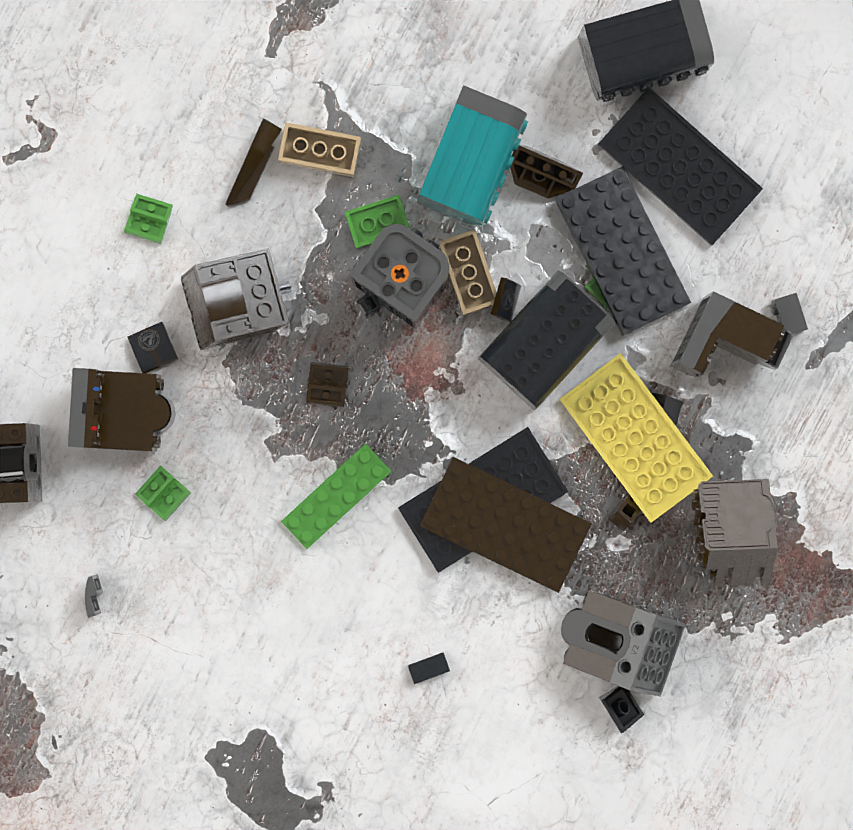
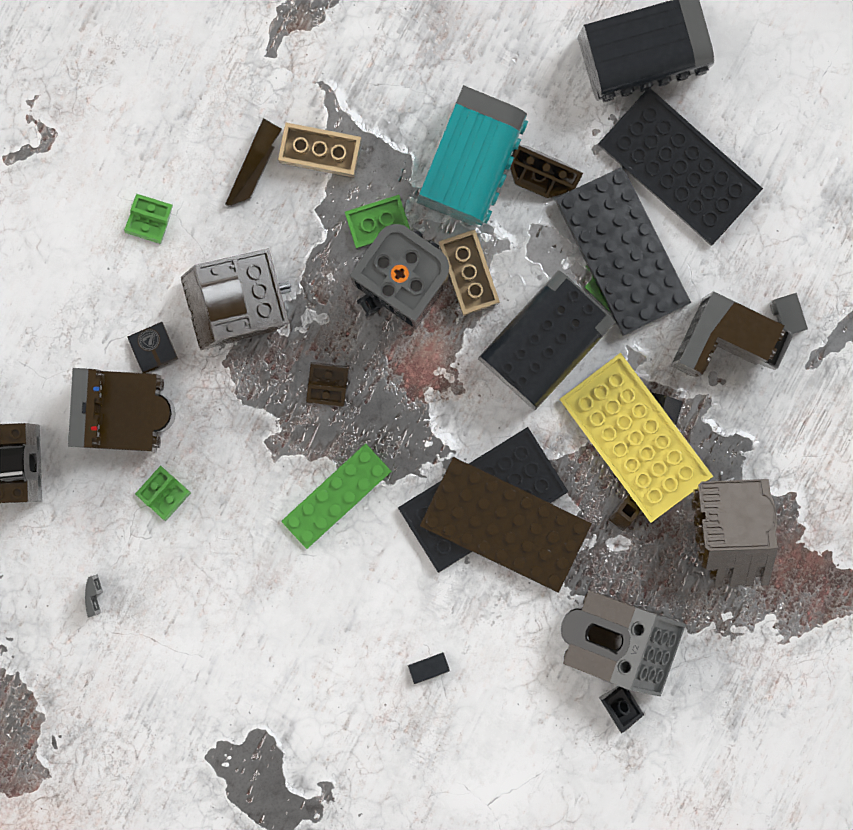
slope [491,277,522,322] -> none

